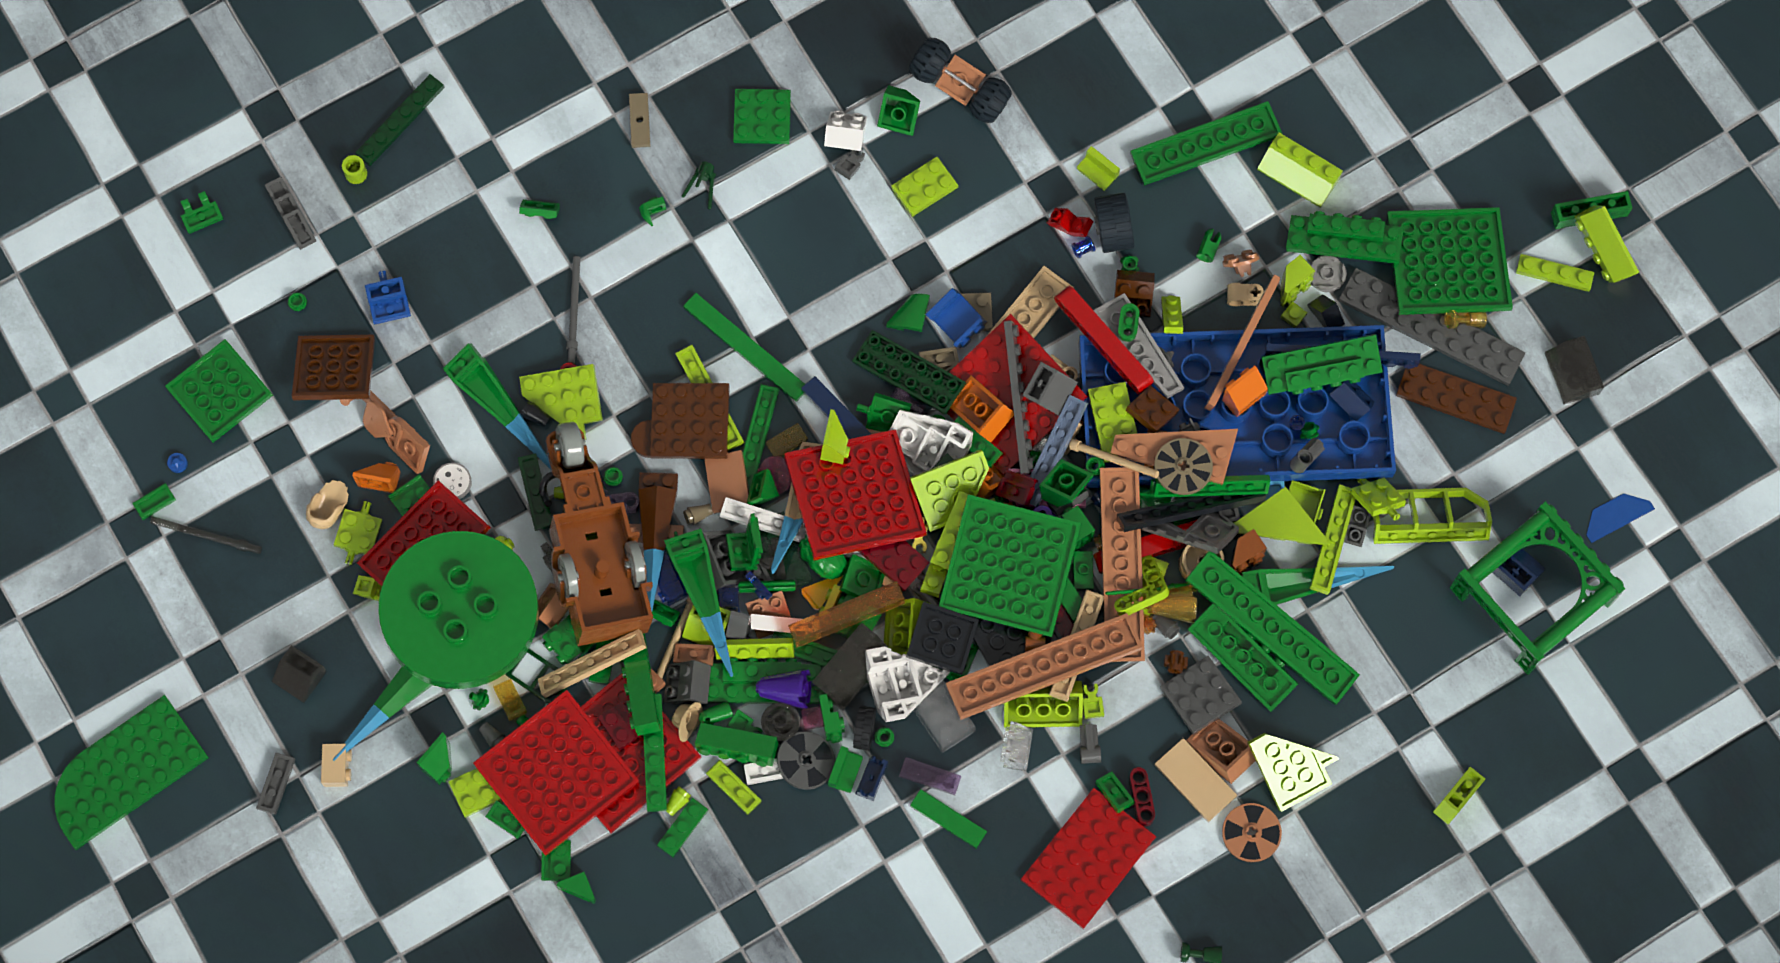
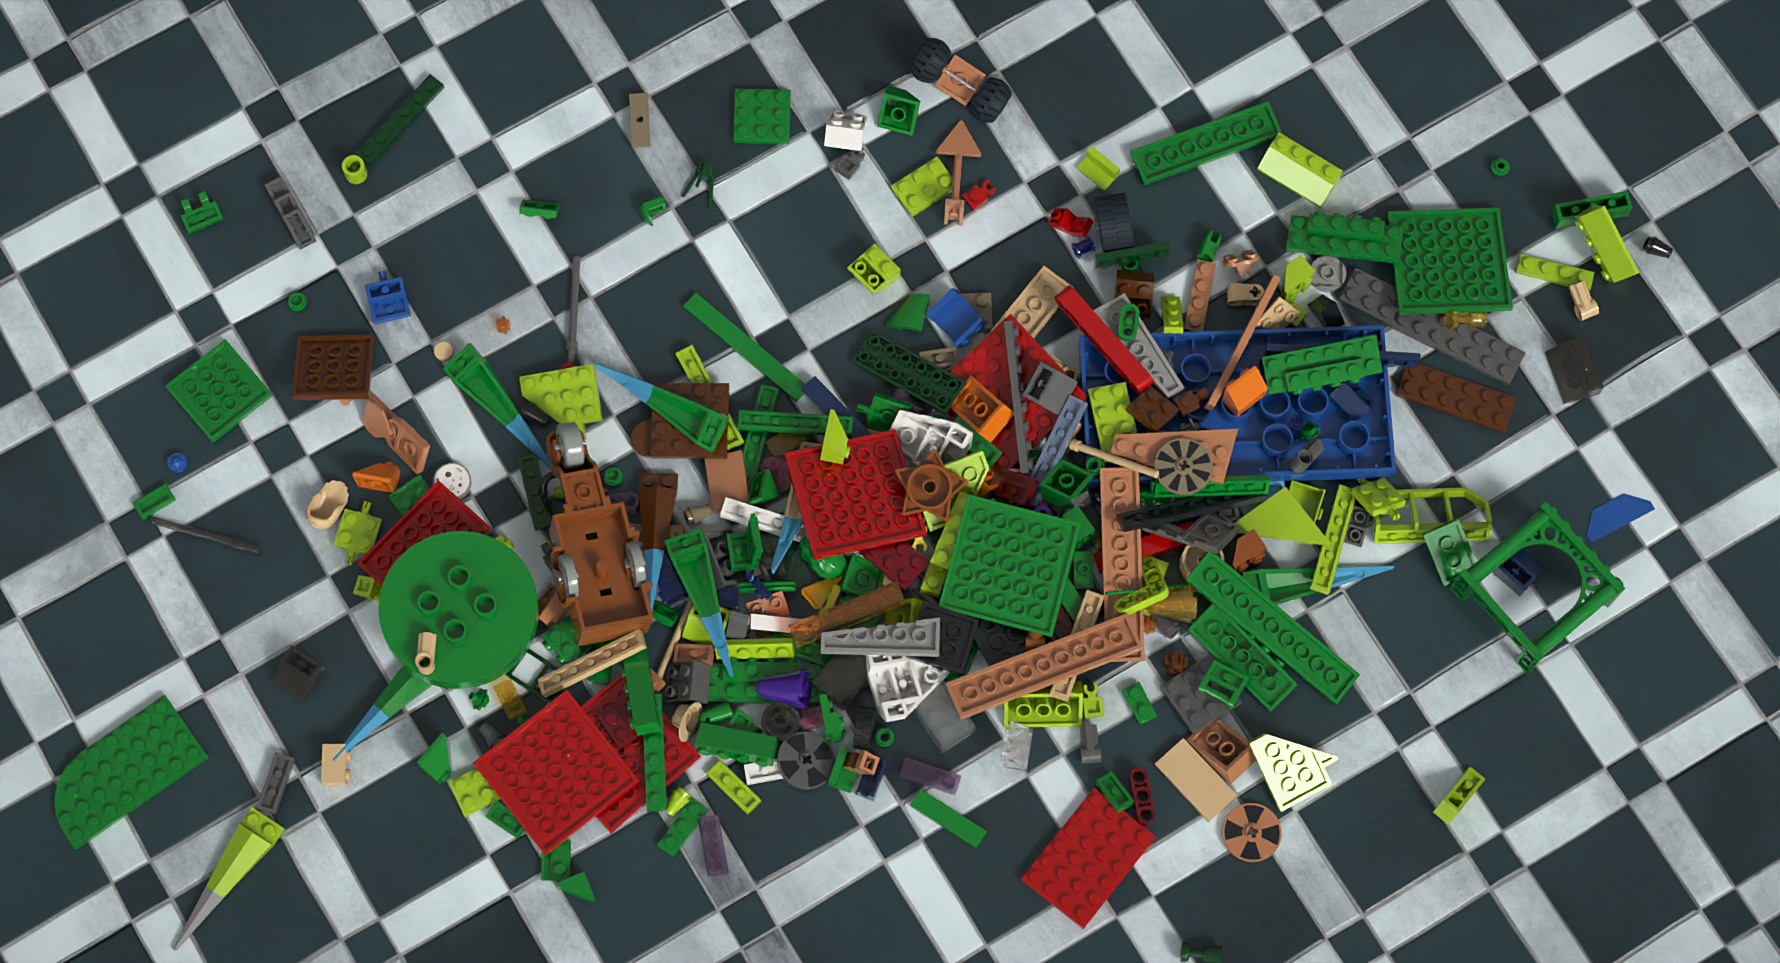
none -> lime plate [173,807,285,951]
none -> tan piece [415,632,437,675]
none -> tan tile [434,342,454,362]
none -> clear orange plate [496,316,510,335]
none -> green plate [594,363,730,452]
none -> clear purple plate [698,815,729,877]
none -> green tile [737,410,853,437]
none -> light grey wing [821,618,940,657]
none -> nougat leg [844,751,880,775]
none -> lime slope [847,244,901,295]
none -> dark orange plate [895,449,968,522]
none -> nougat piece [936,120,981,226]
none -> red plate [962,180,996,212]
none -> dark green plate [1094,241,1170,269]
none -> green plate [1121,682,1157,726]
none -> reddish brown plate [1174,388,1209,417]
none -> nougat plate [1184,260,1216,332]
none -> green plate [1198,660,1249,709]
none -> tan hinge [1256,296,1300,329]
none -> green plate [1422,518,1476,586]
none -> green plate [1491,158,1510,176]
none -> tan piece [1568,280,1599,321]
none -> black cone [1643,236,1673,258]

